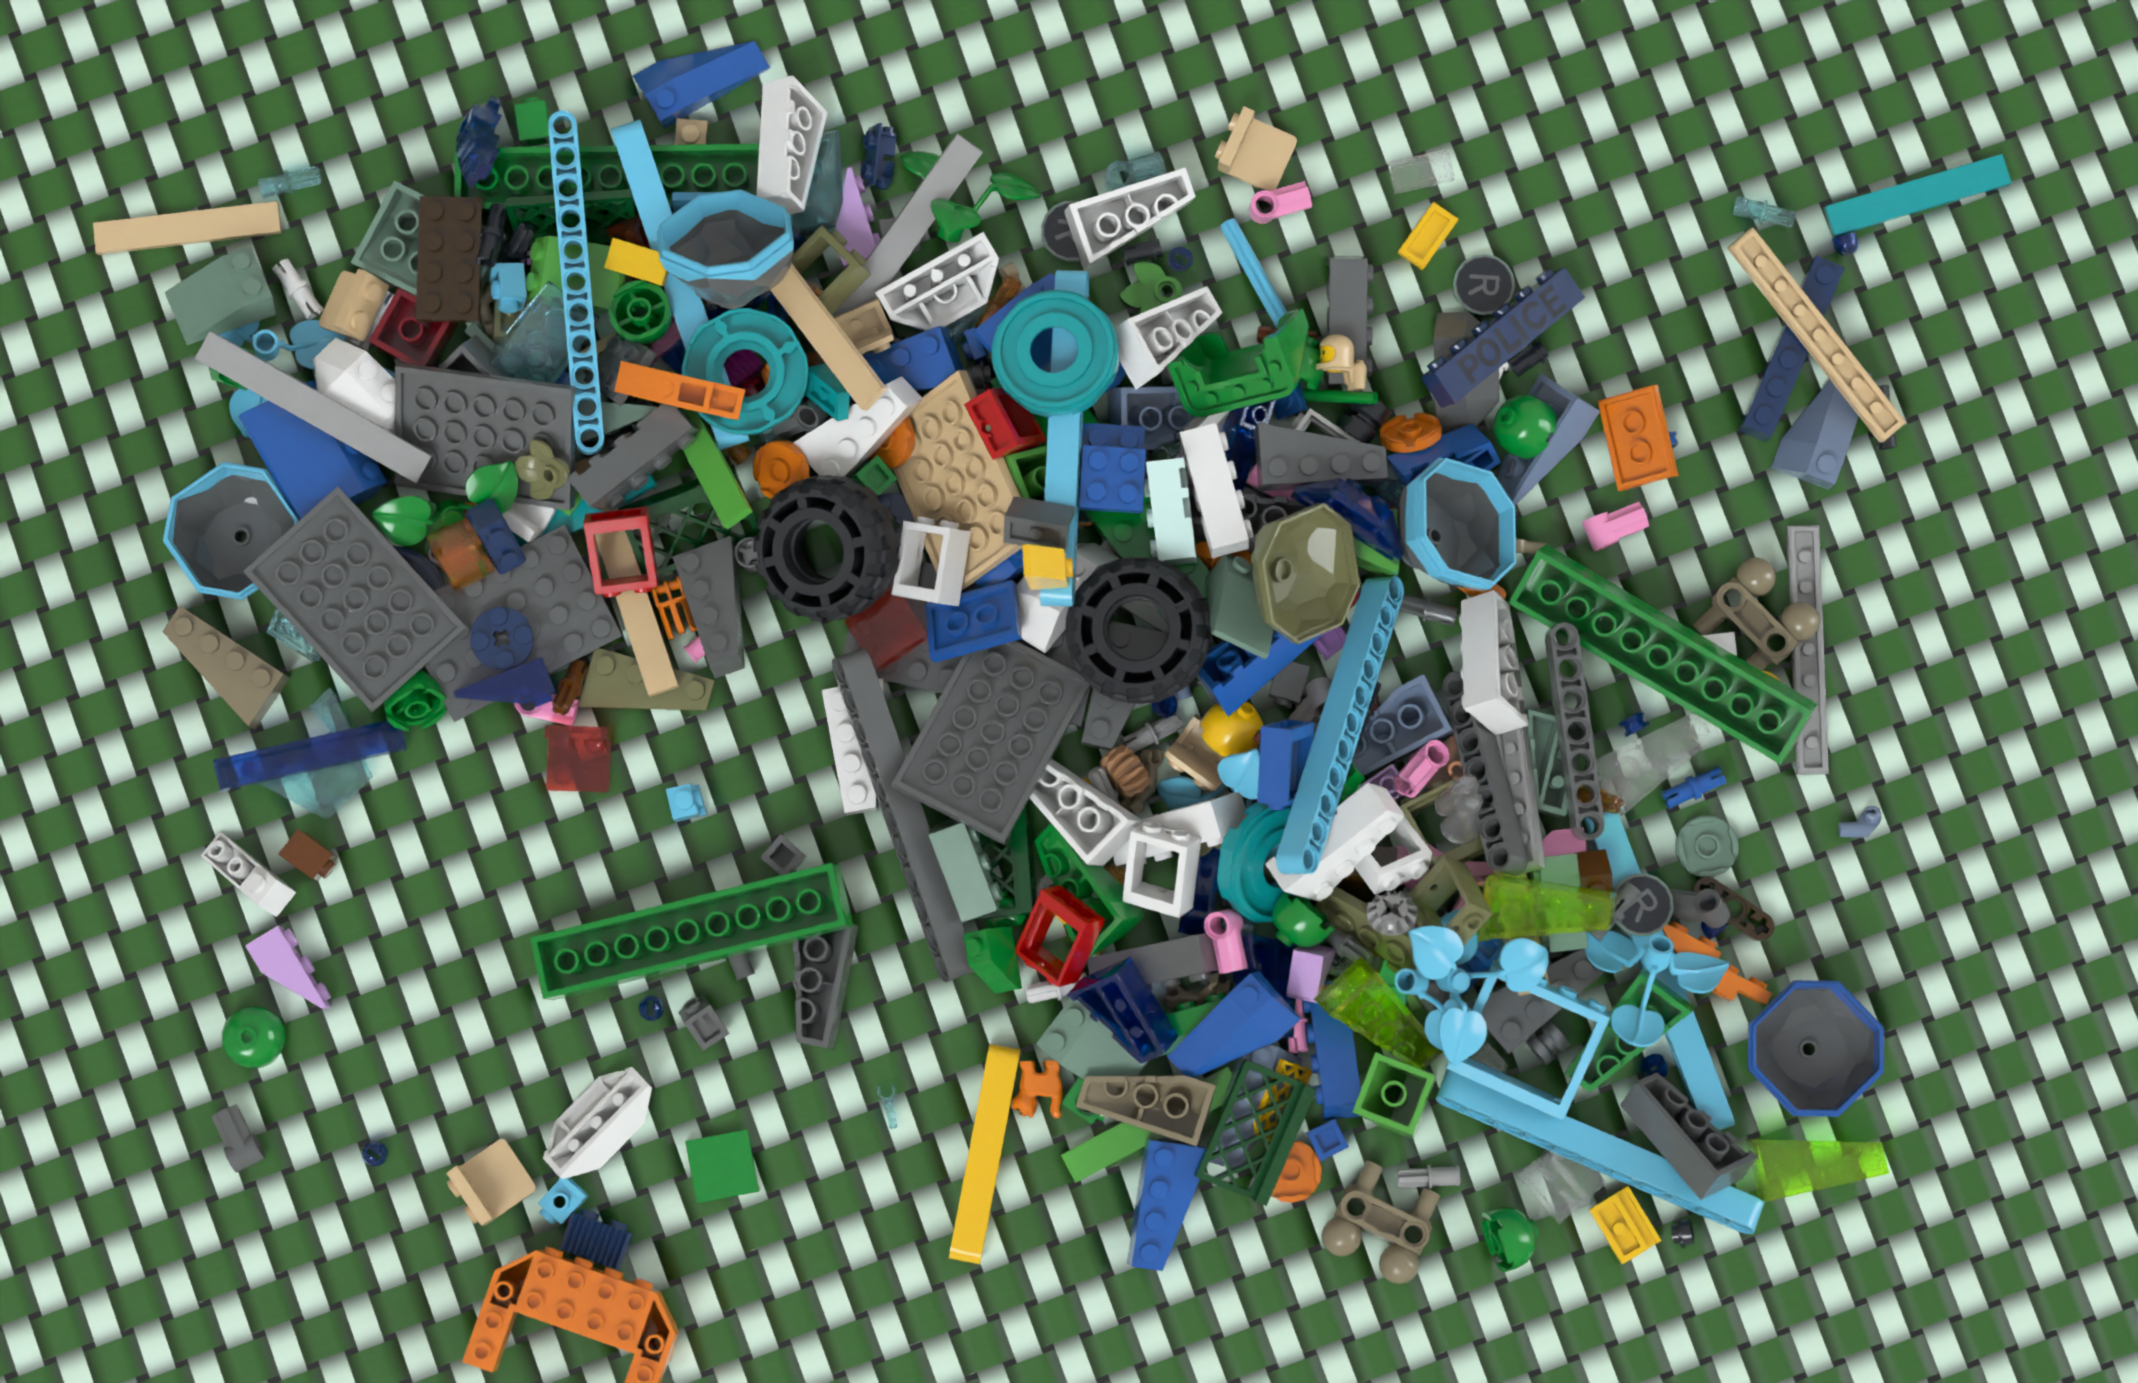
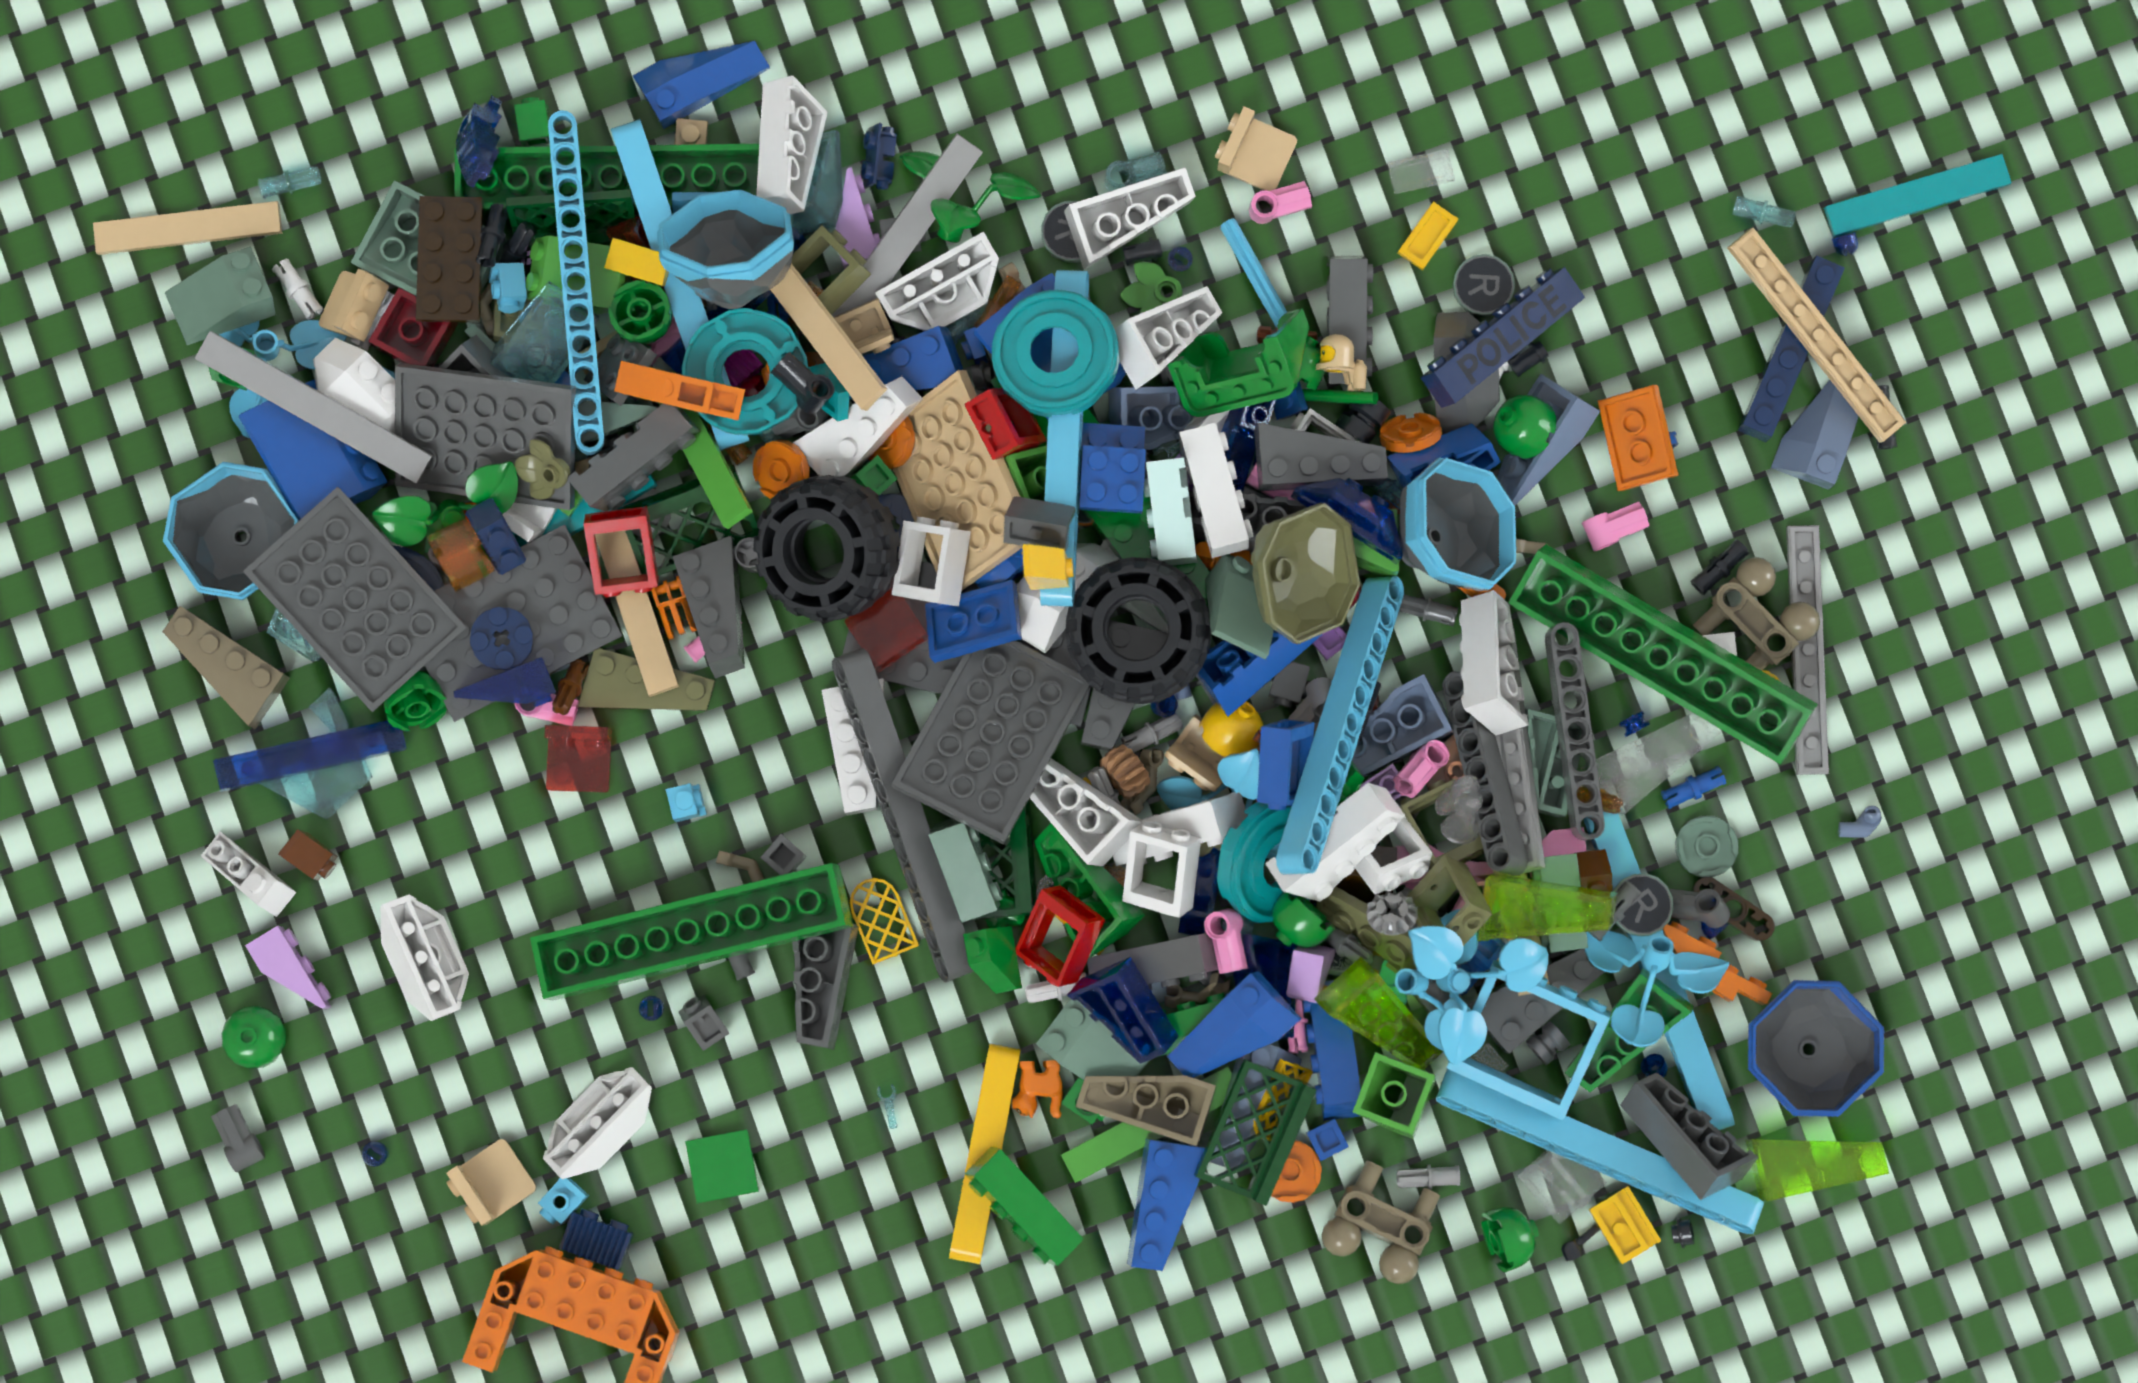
none -> white wedge [380,894,469,1021]
none -> dark tan arm [716,850,764,882]
none -> black piece [771,352,834,414]
none -> yellow window [850,878,919,965]
none -> green brick [965,1147,1084,1266]
none -> black hand [1561,1224,1600,1261]
none -> black pin [1690,539,1750,596]

